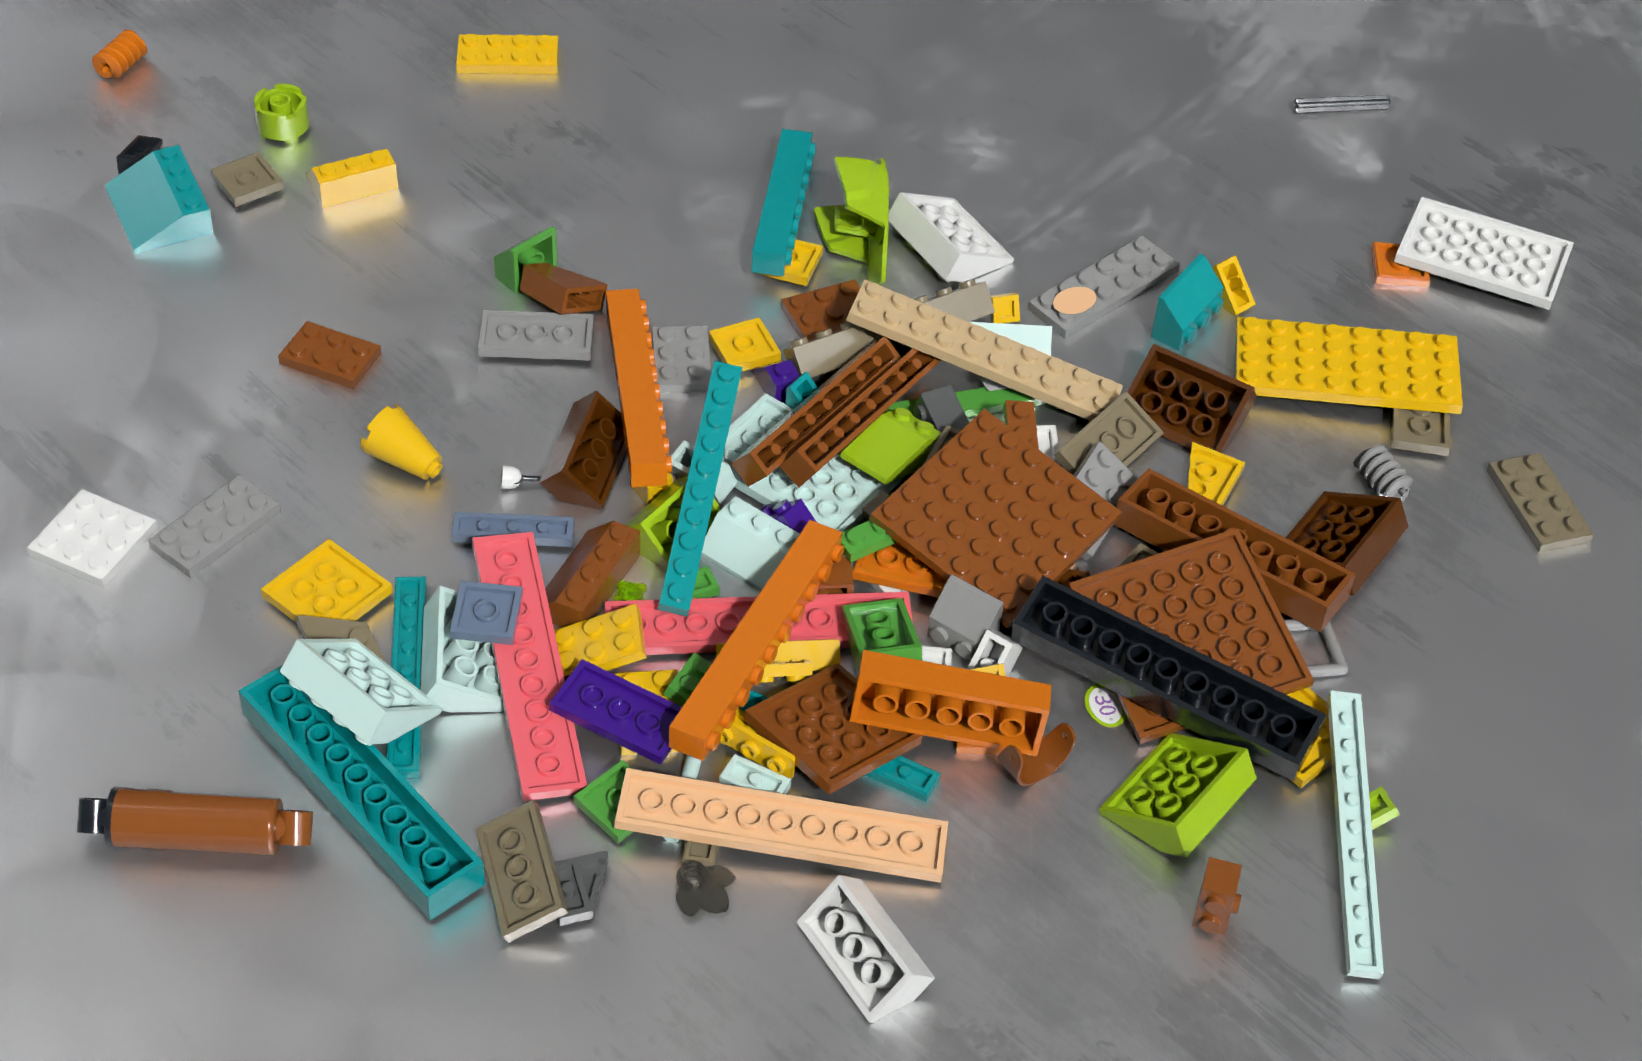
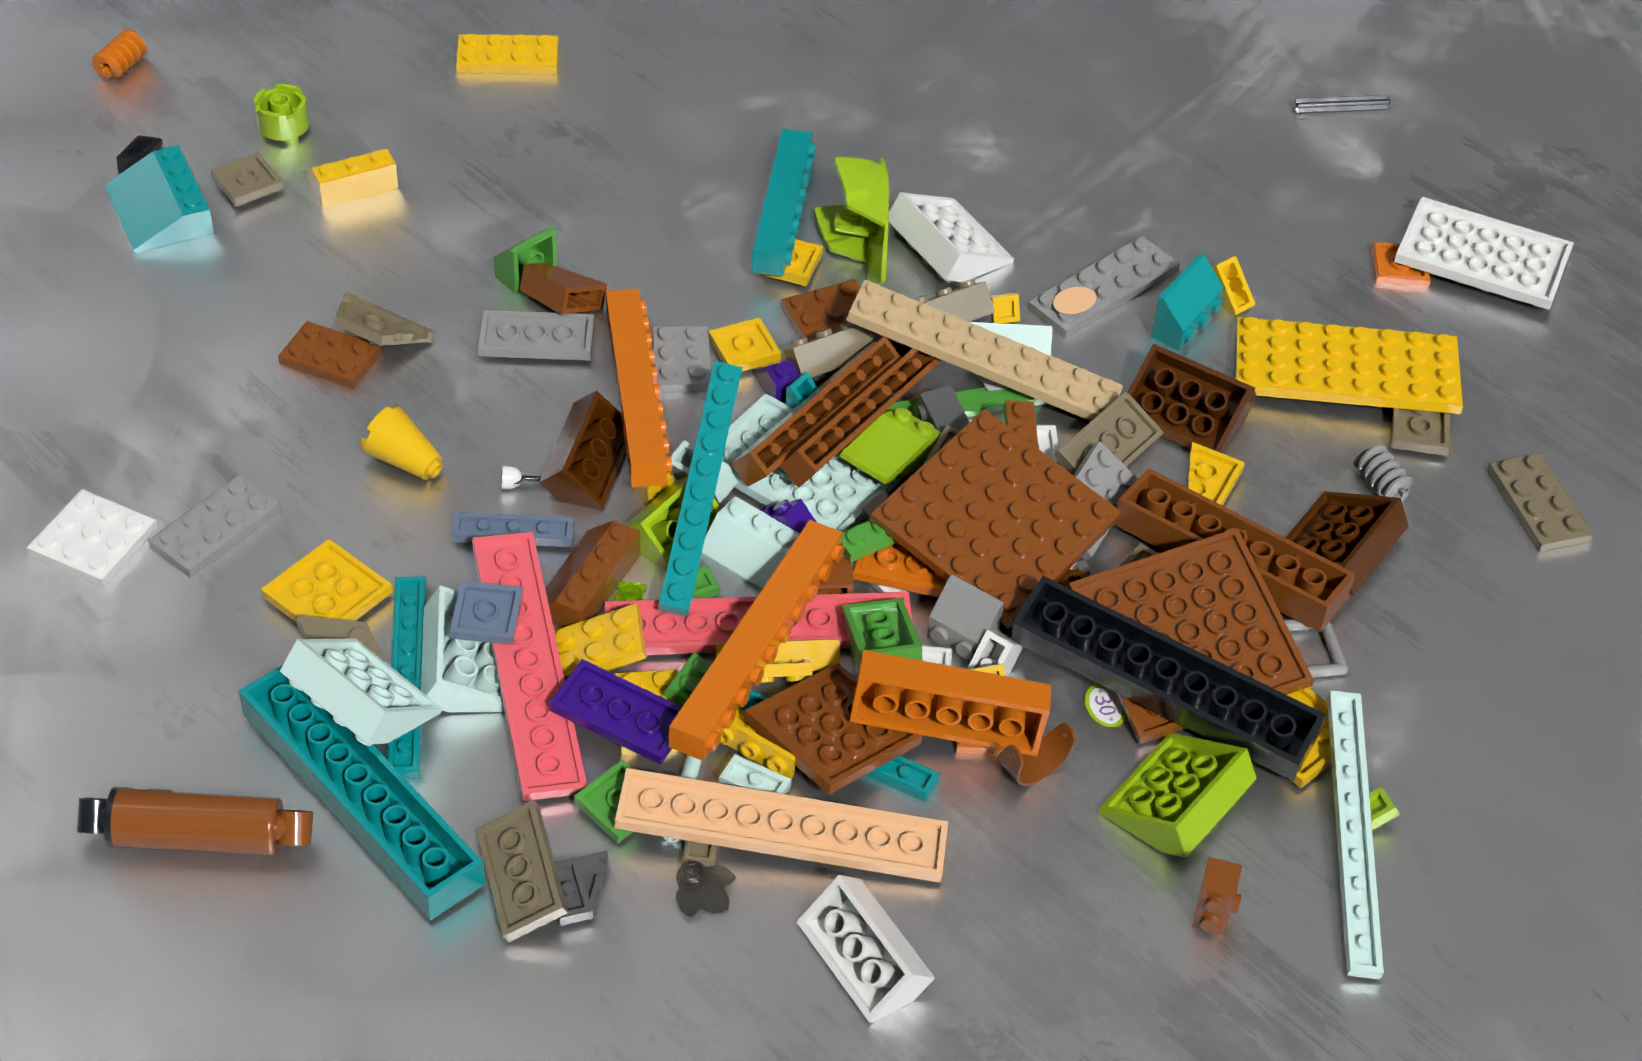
none -> dark tan wing [334,292,435,346]

